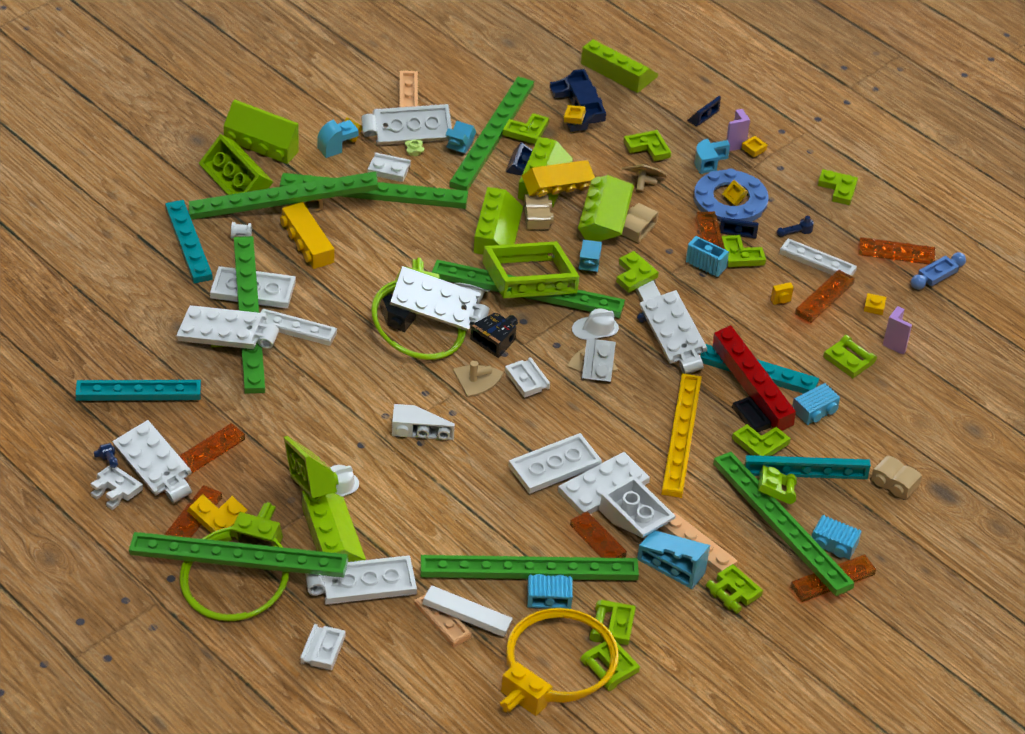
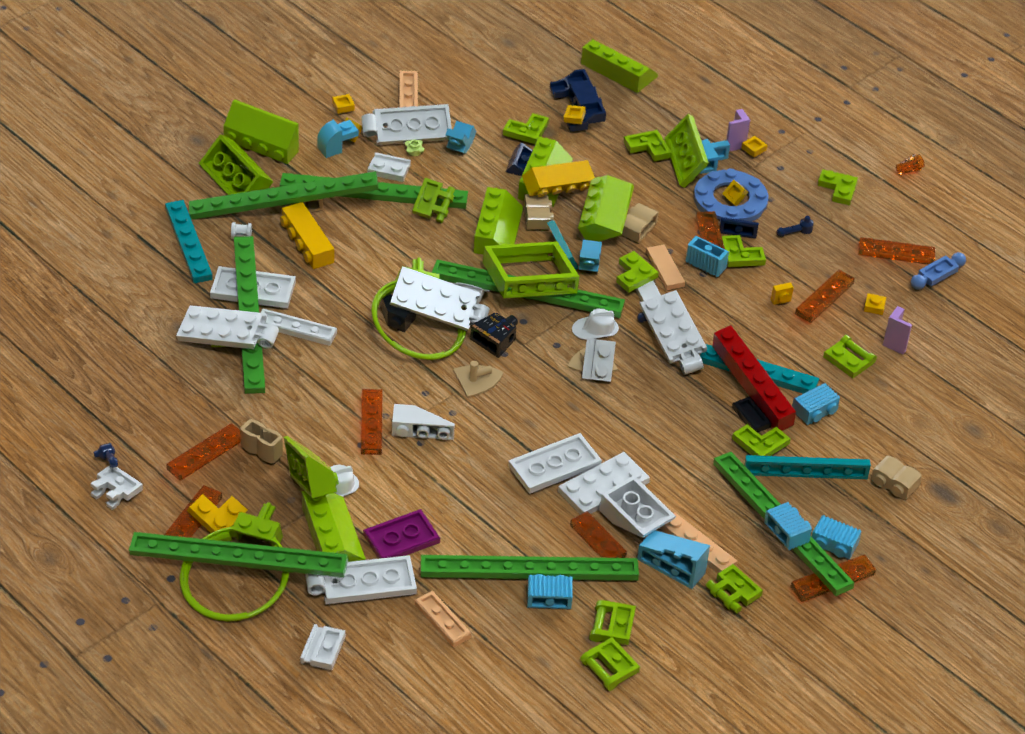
teal plate [76,380,201,401] -> none
white hinge [112,420,192,504] -> none
white tile [422,585,513,637] -> none
bright green plate [450,77,534,191] -> none
yellow brick [500,608,619,716] -> none
white plate [505,357,550,398] -> none
tan shield [622,164,667,191] -> none
yellow tile [661,373,702,498] -> none
dark blue slope [687,96,721,127] -> none
lime plate [758,465,797,504] -> none
white tile [779,238,857,282] -> none
none -> tan brick [240,419,283,463]
none -> yellow plate [332,94,355,114]
none -> clear orange plate [361,389,383,455]
none -> magenta tile [363,509,440,559]
none -> lime plate [412,178,455,223]
none -> teal tile [547,220,578,270]
none -> light nougat tile [646,245,685,290]
none -> lime plate [665,114,709,188]
none -> medium azure brick [764,502,812,550]
none -> clear orange cone [896,154,925,175]

